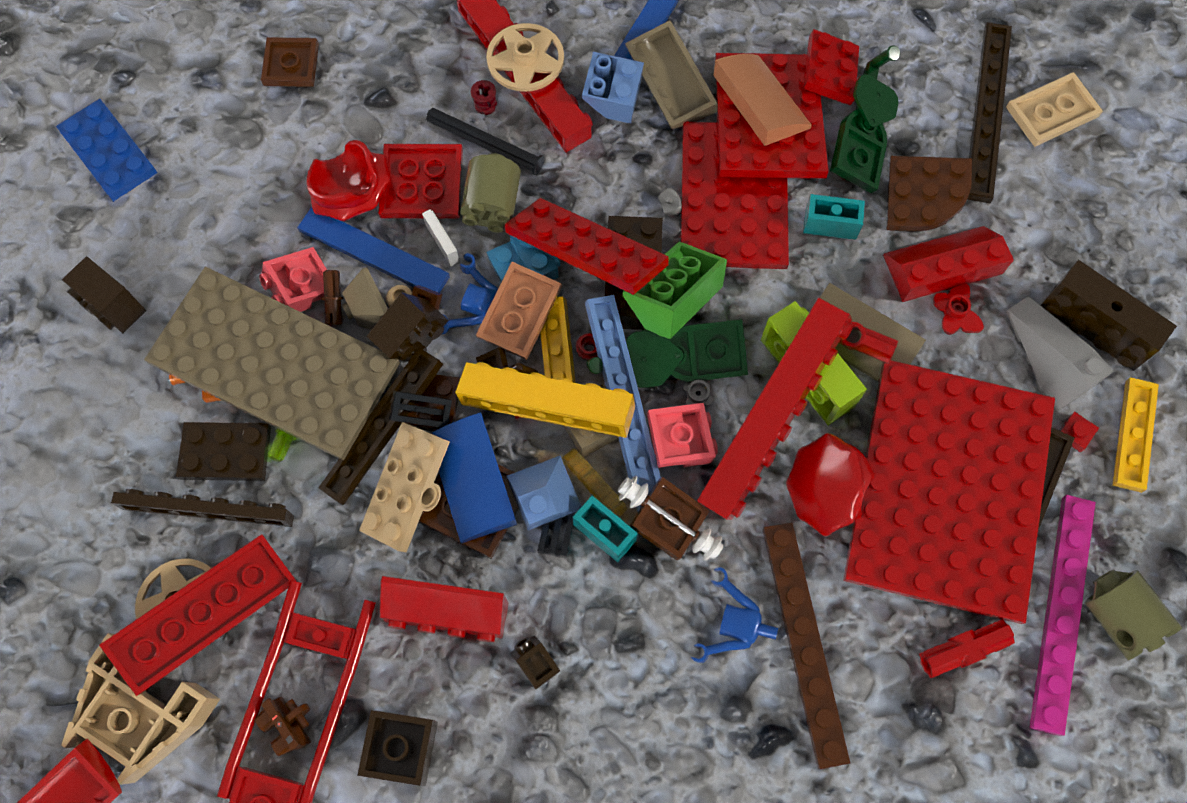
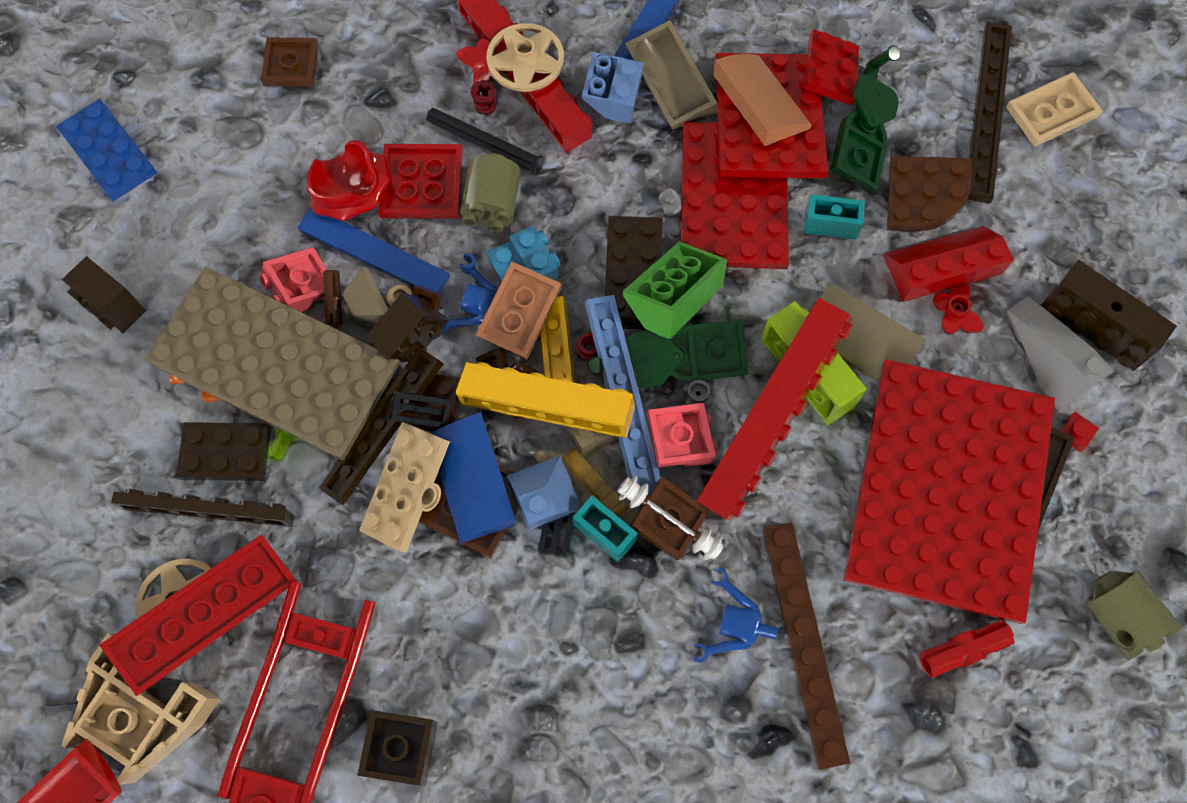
reddish brown hips [254,697,311,756] -> none
red slope [380,576,509,642] -> none
white tile [422,209,459,267] -> none
red plate [505,198,669,295] -> none
dark brown bracket [510,636,560,689] -> none
red piece [786,433,875,536] -> none
red piece [839,322,899,364] -> none
dark pink plate [1029,495,1096,736] -> none
yellow plate [1112,377,1159,493] -> none
none -> red animal [456,39,503,92]

